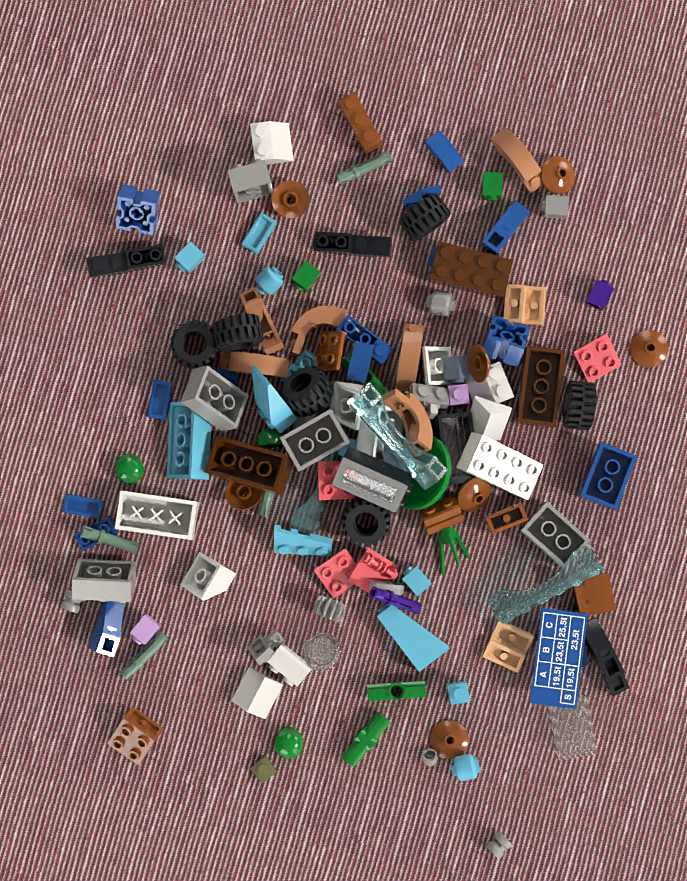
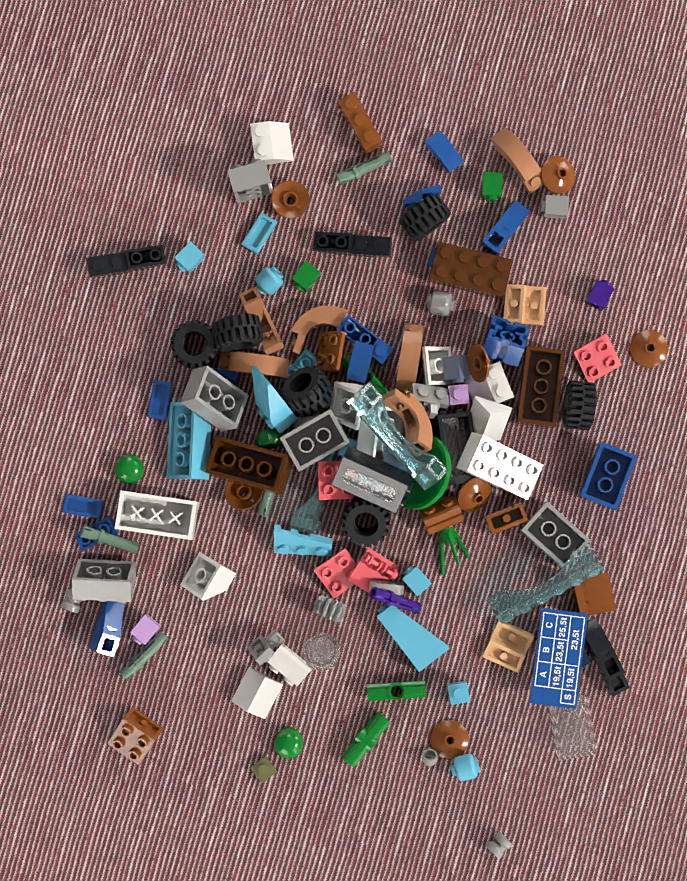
blue brick [116,184,160,236] -> none

